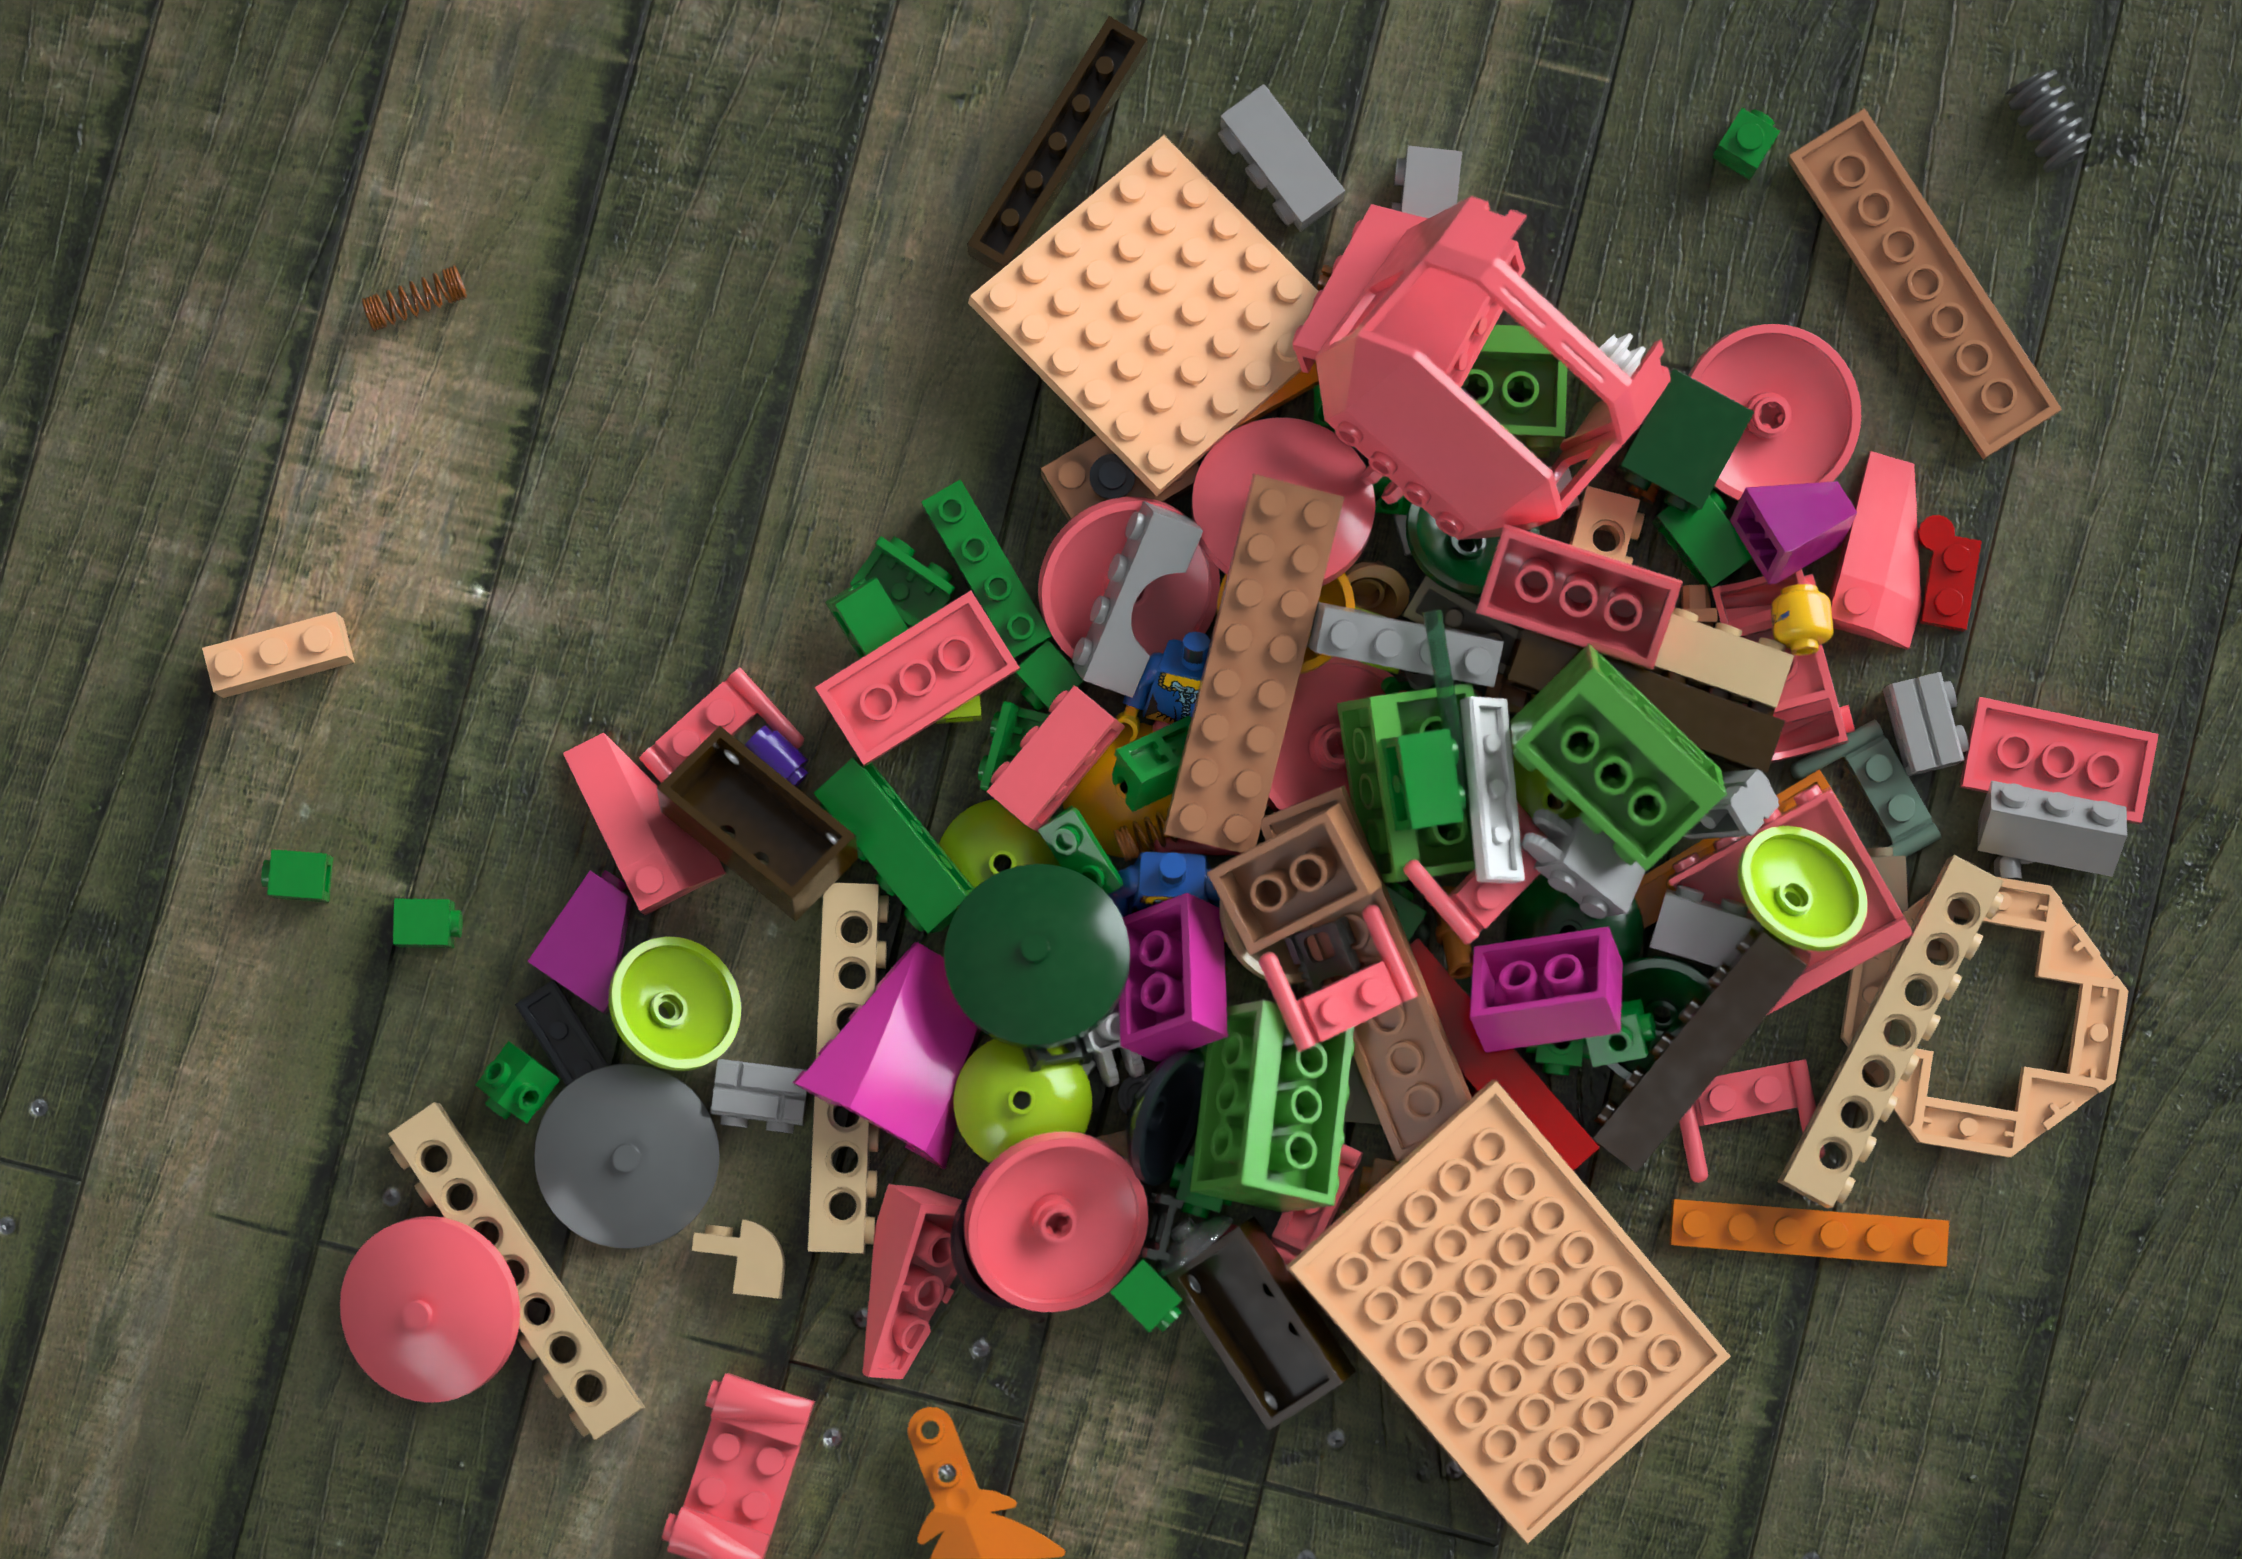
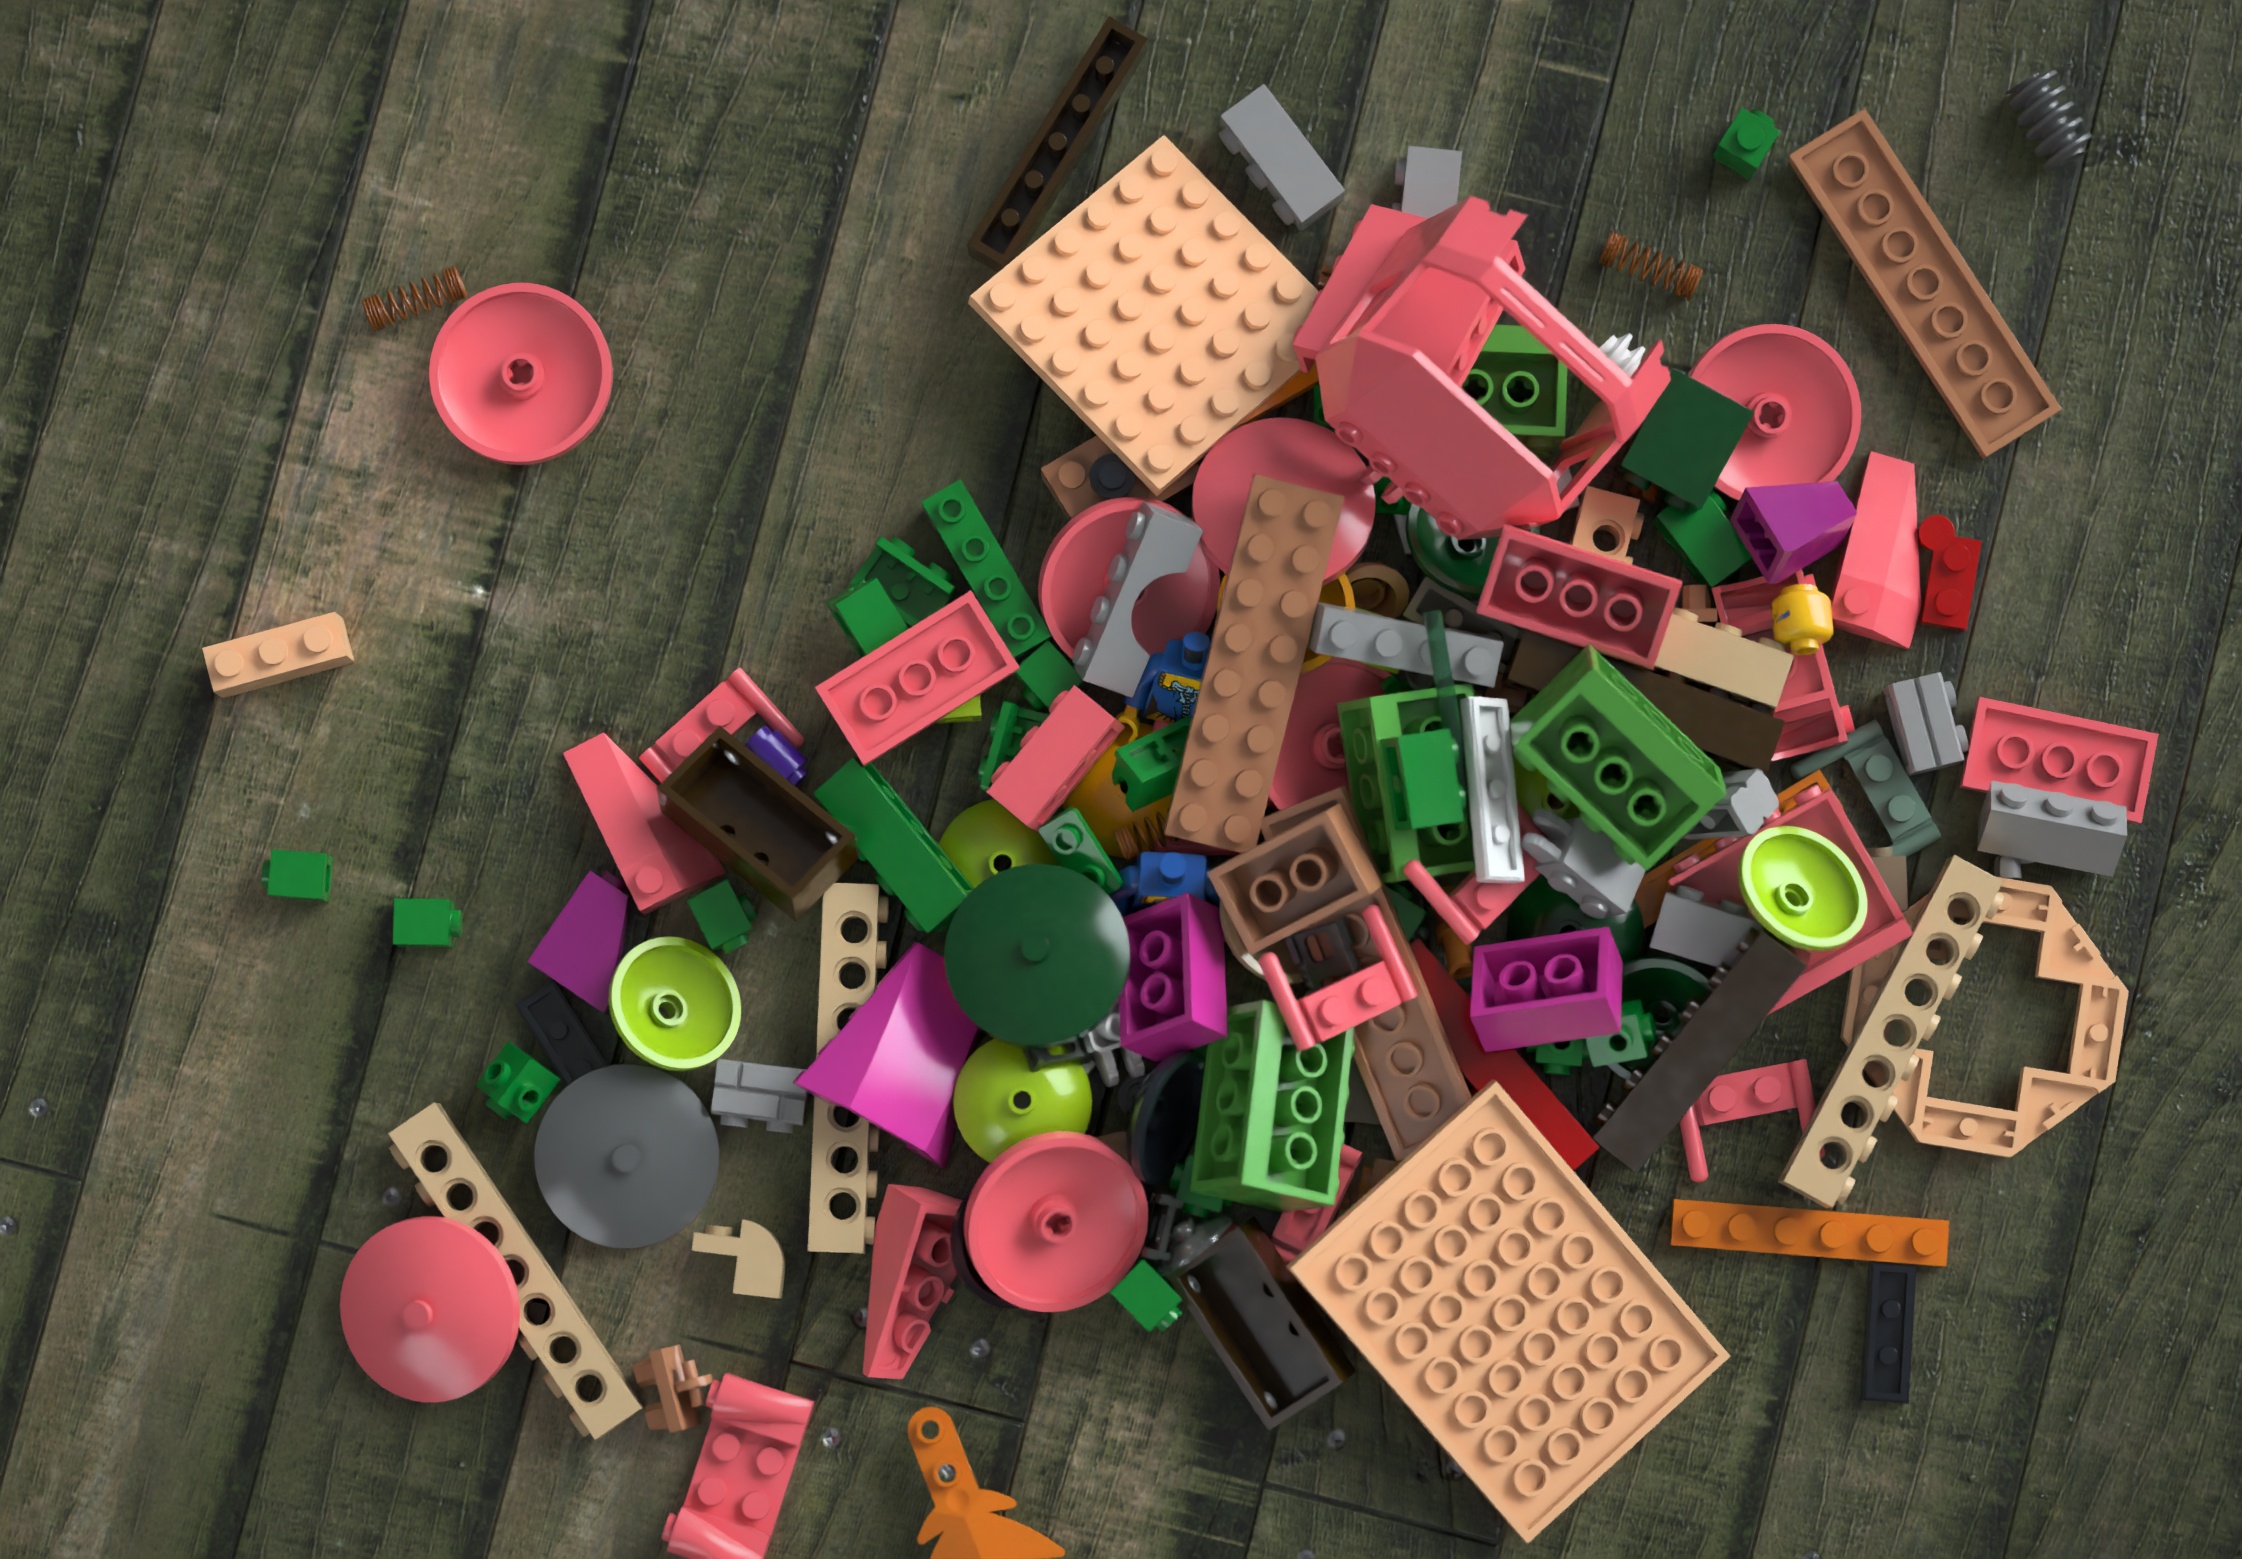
none -> coral dish [429,283,613,465]
none -> nougat hips [633,1344,713,1433]
none -> green brick [687,879,758,955]
none -> dark orange piece [1599,231,1703,301]
none -> black tile [1860,1261,1917,1404]

